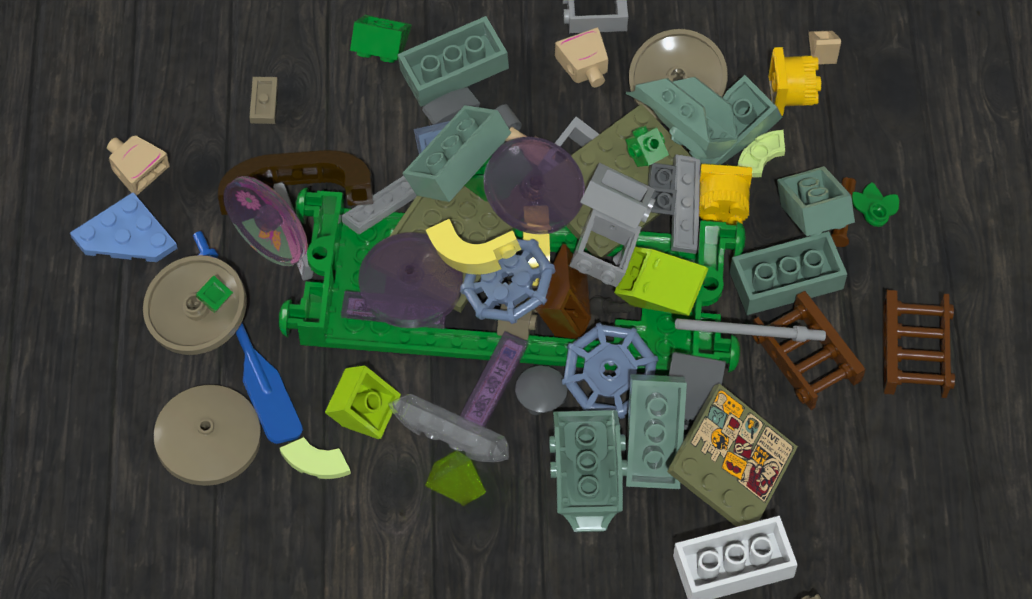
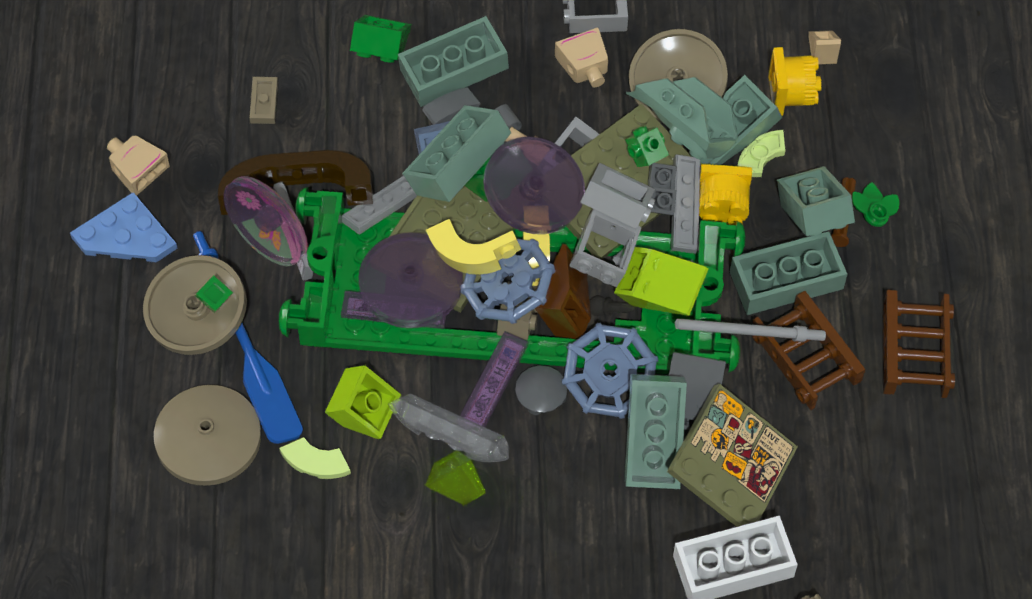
sand green slope [549,410,627,532] -> none

